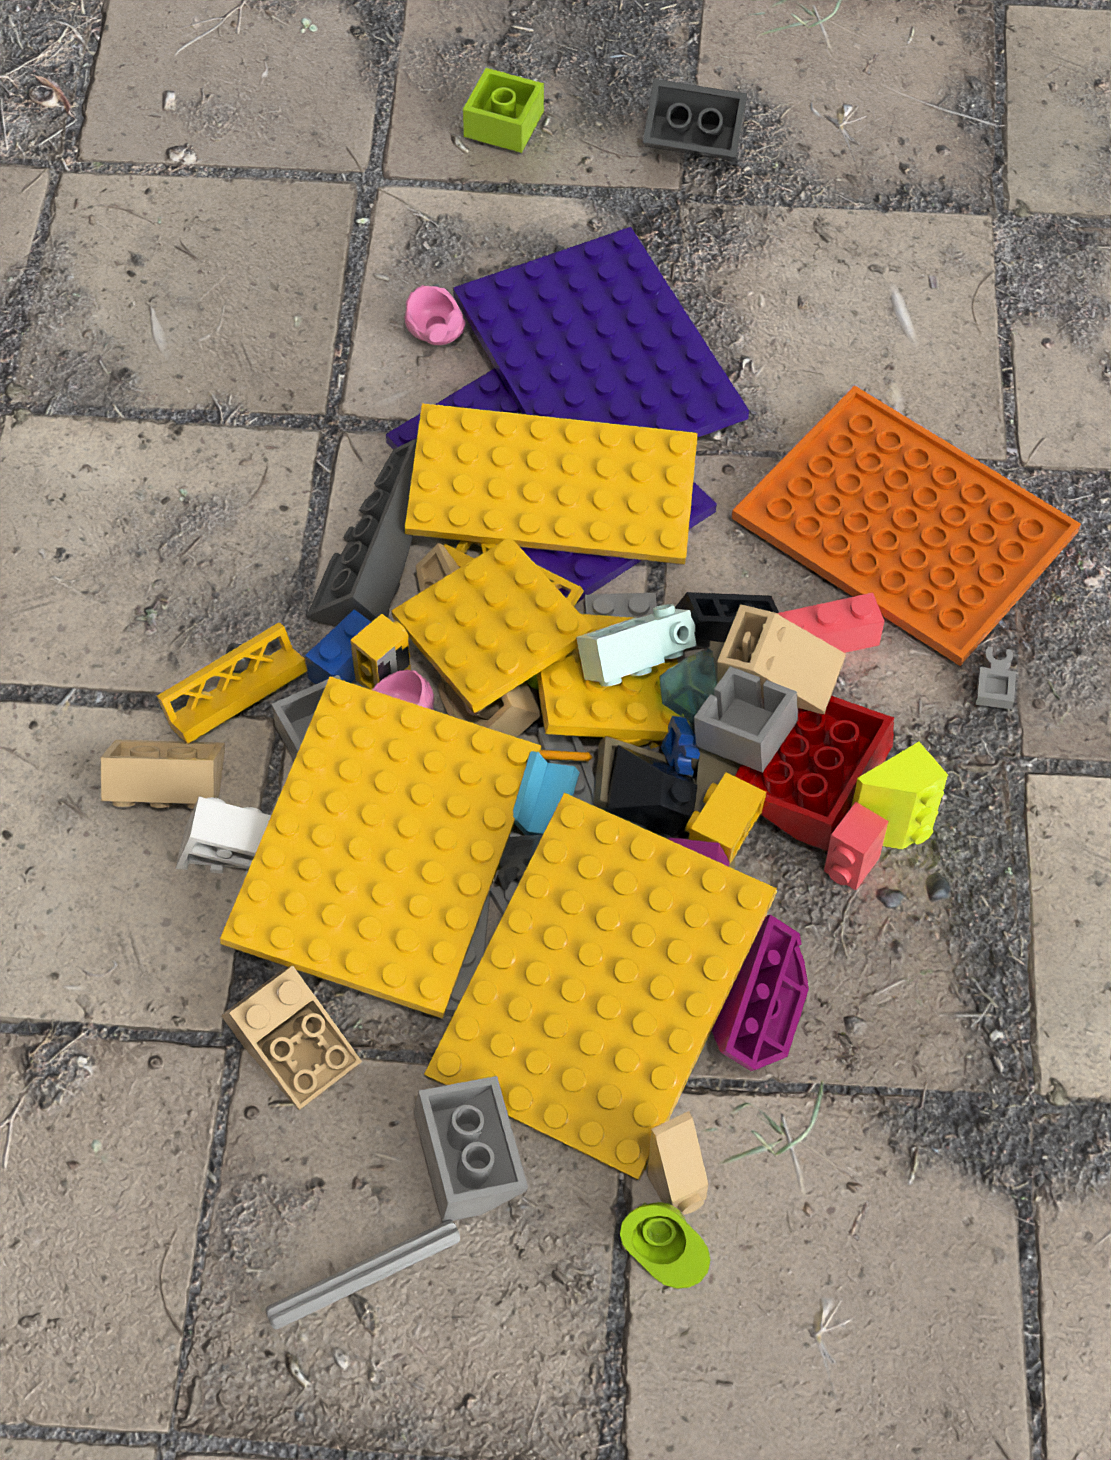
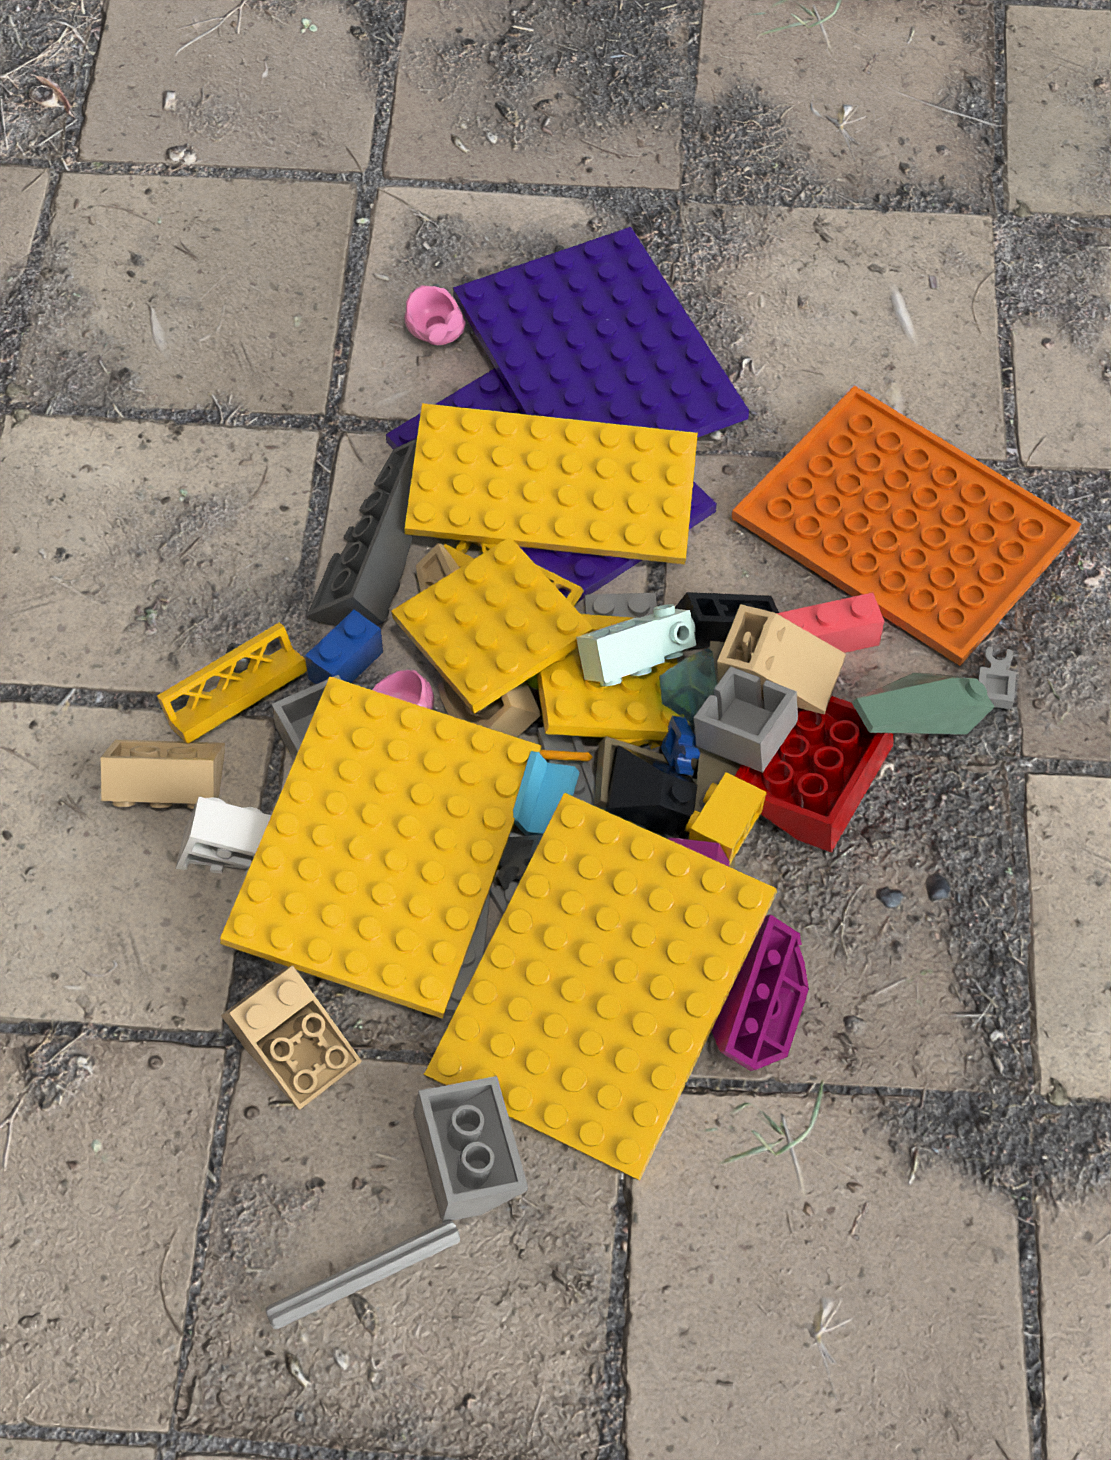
yellow brick [350,614,411,690] -> none
lime brick [463,68,544,153] -> none
lime piece [620,1202,711,1289] -> none
dark grey slope [643,79,747,162] -> none
tan slope [647,1111,708,1215] -> none
coral brick [824,802,889,890] -> none
neon yellow slope [852,742,948,849] -> none
none -> sand green wedge [852,673,994,734]

